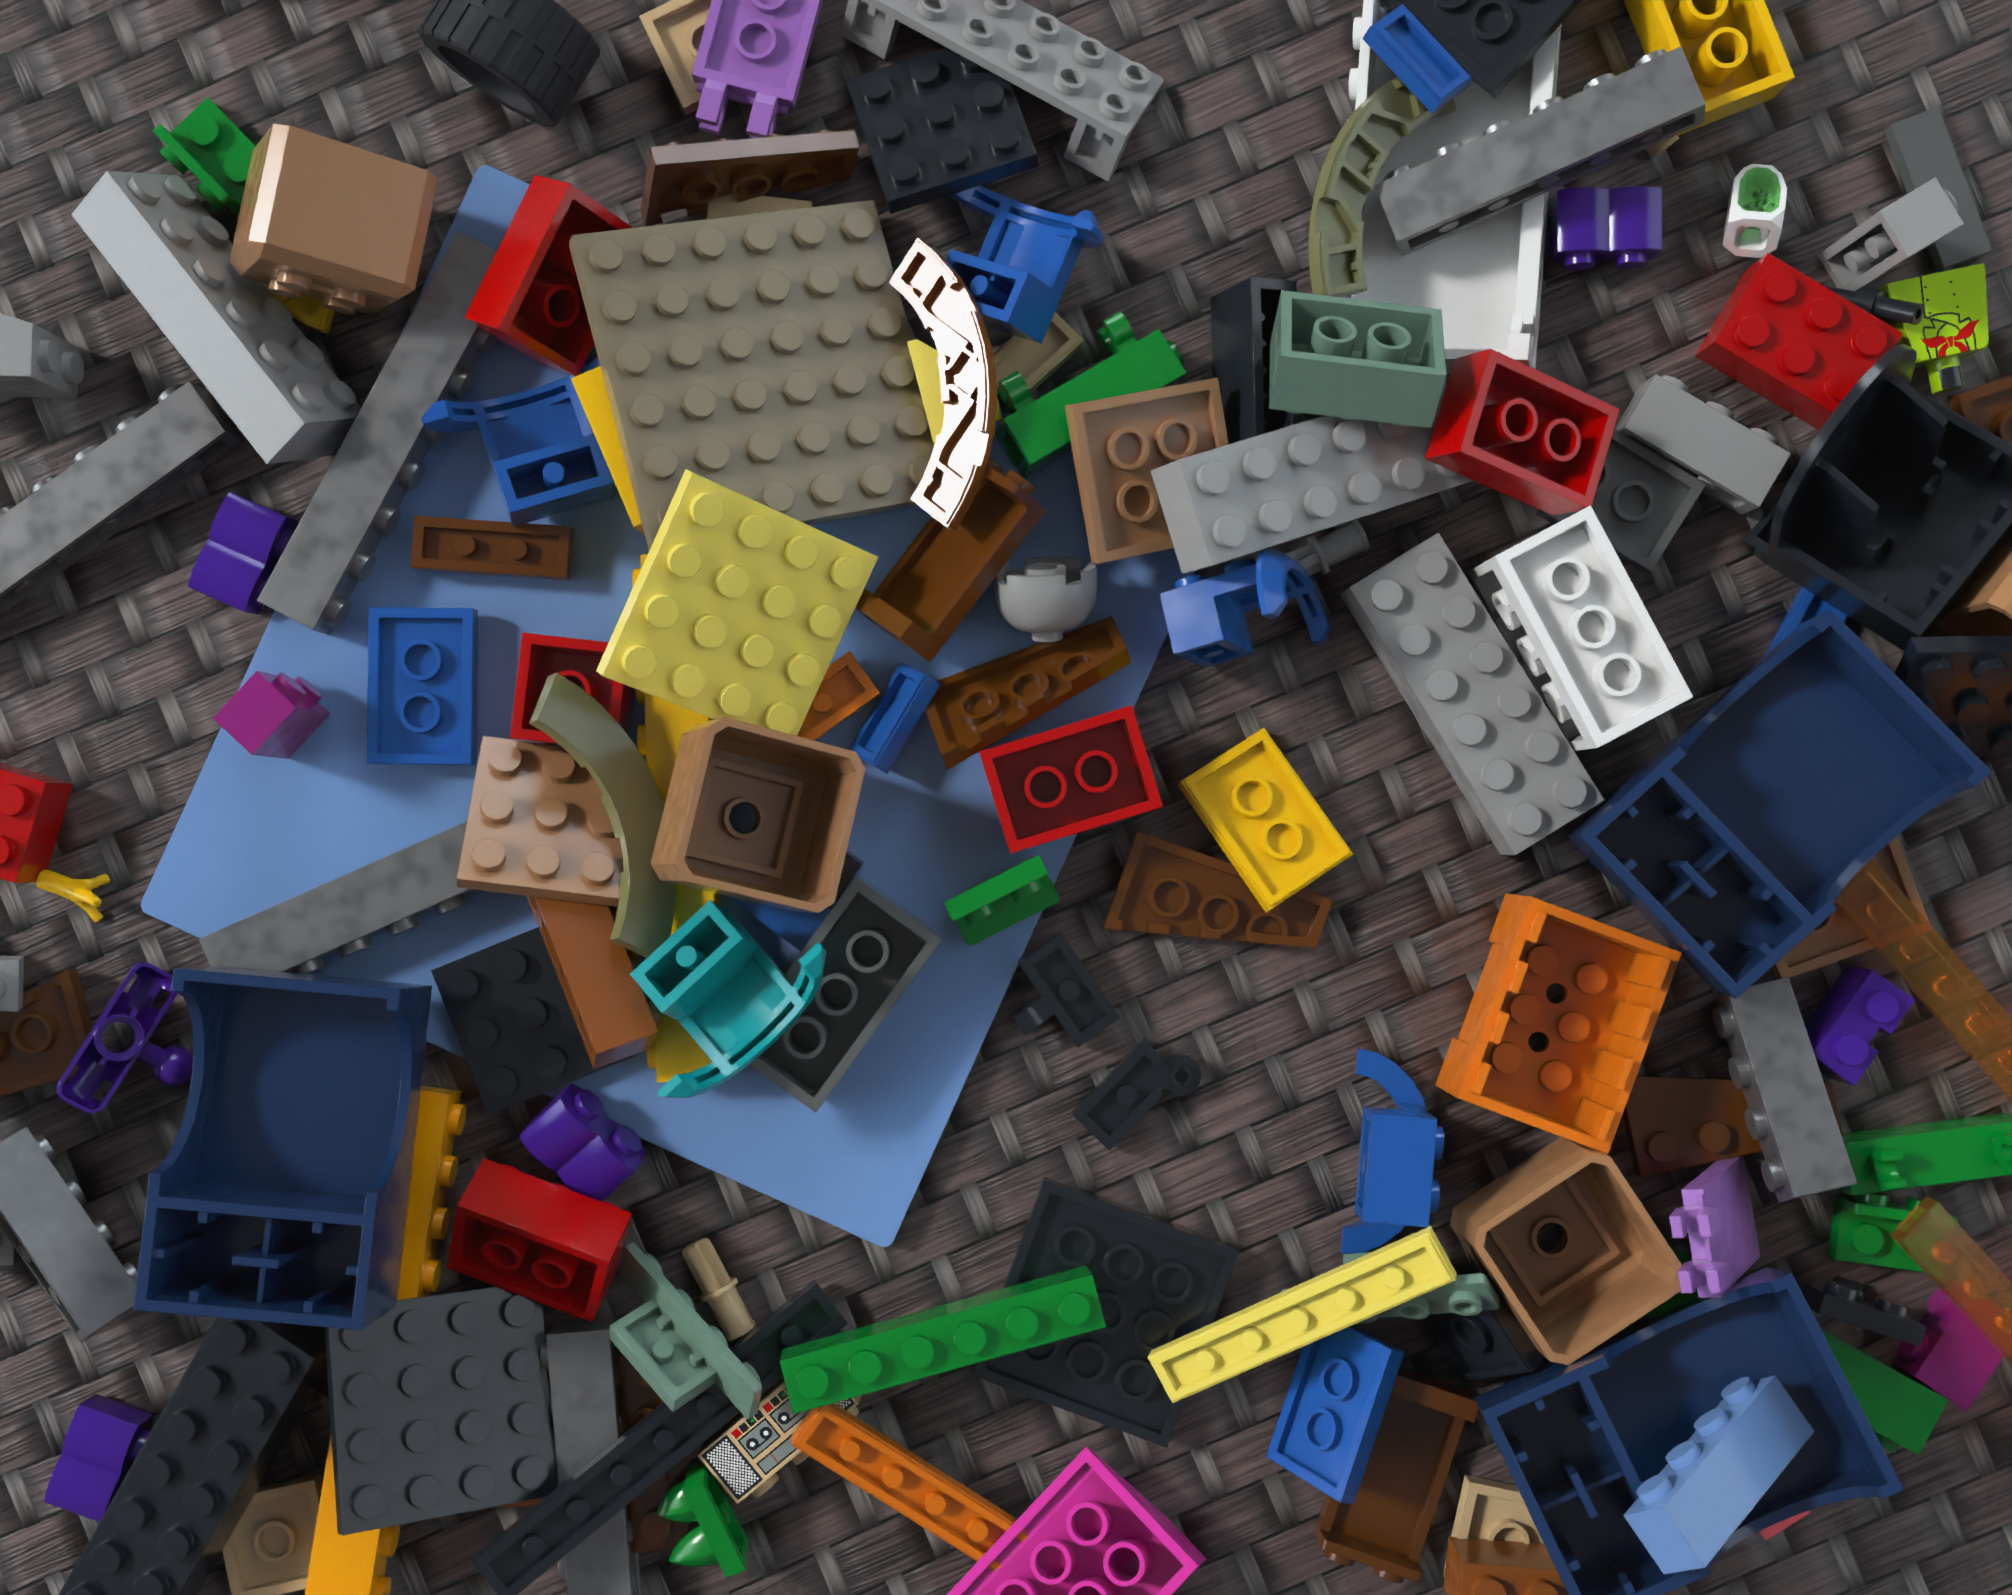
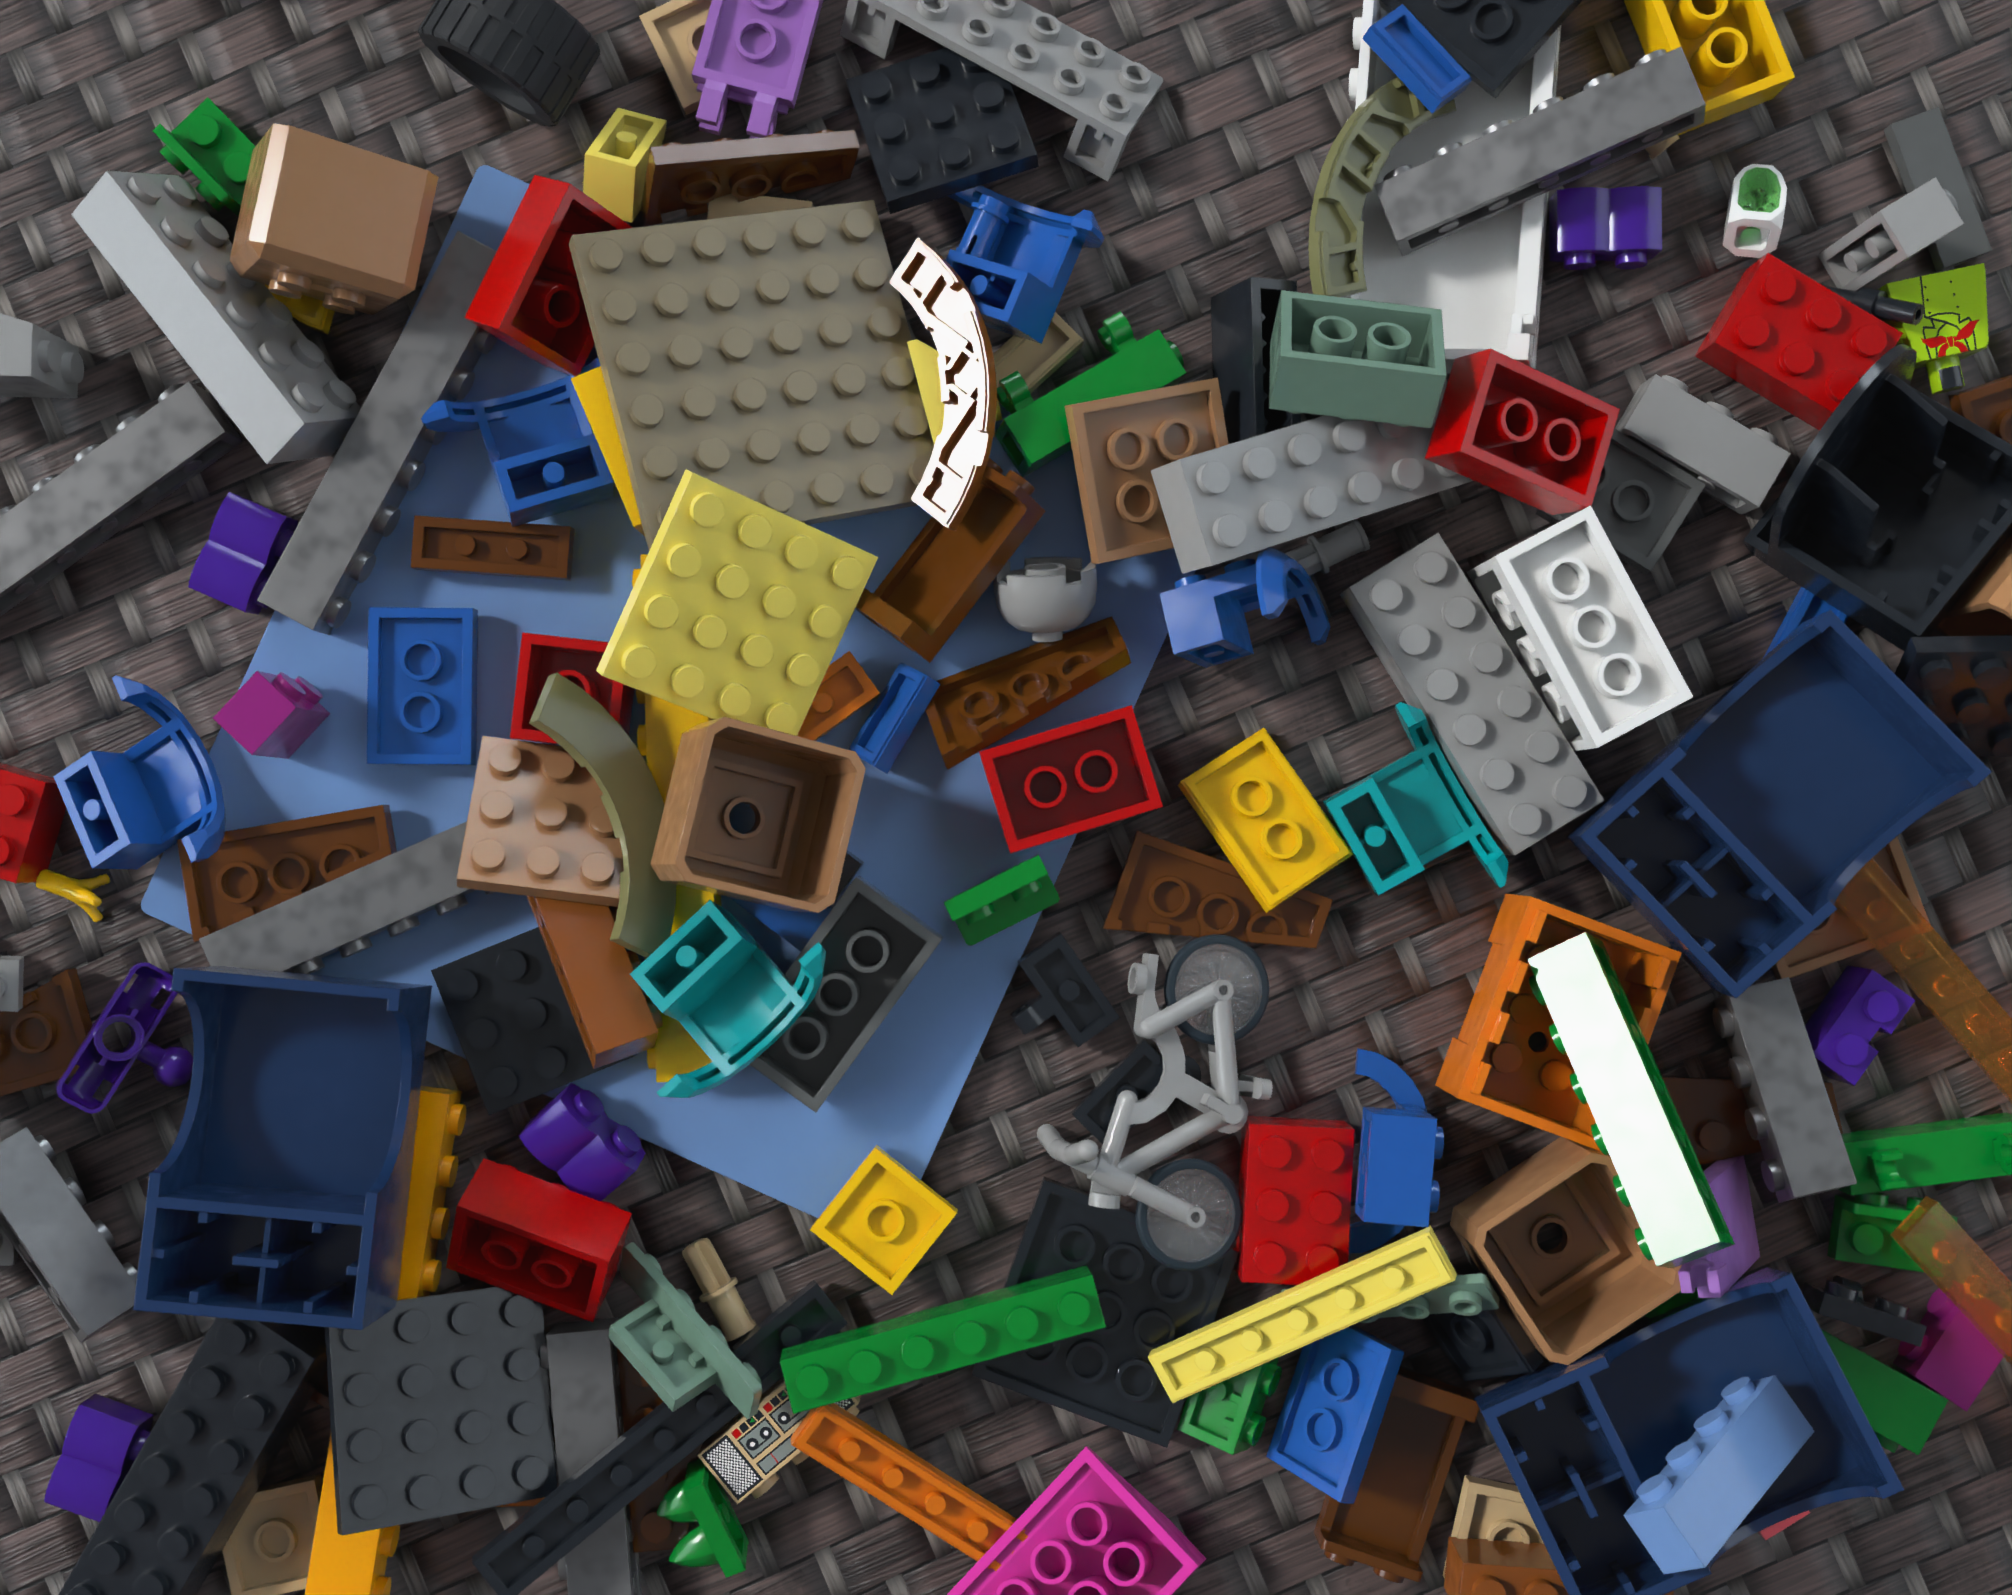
none -> blue piece [53,675,226,869]
none -> reddish brown wing [177,805,397,943]
none -> light yellow slope [583,108,667,223]
none -> yellow plate [810,1145,958,1295]
none -> blue pin [955,194,1010,260]
none -> piece [1037,934,1273,1271]
none -> green bracket [1177,1357,1282,1455]
none -> red brick [1235,1116,1355,1285]
none -> teal piece [1323,702,1509,895]
none -> brick [1528,932,1735,1268]

